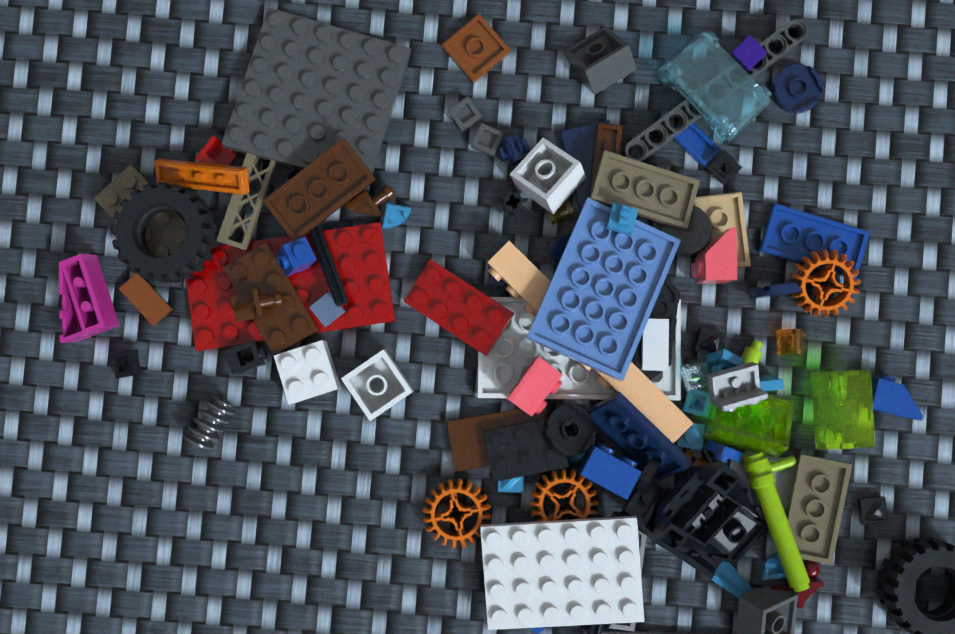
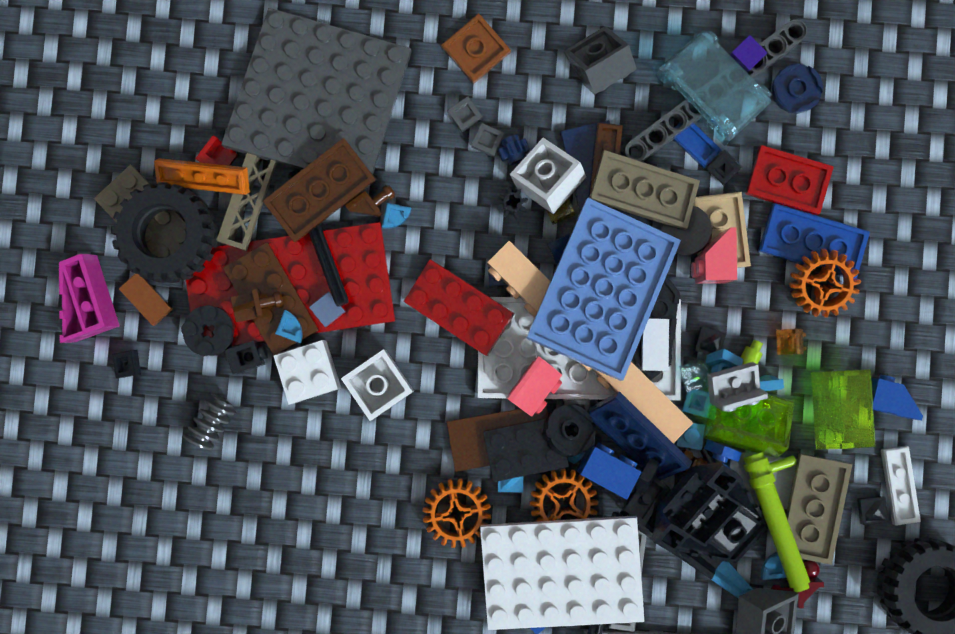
blue brick [275,237,317,277] -> none
dark azure tile [605,202,639,236] -> none
dark blue tile [748,282,802,299] -> none
none -> black plate [181,305,235,356]
none -> dark azure tile [275,310,303,343]
none -> red plate [745,145,834,215]
none -> white tile [881,446,921,525]

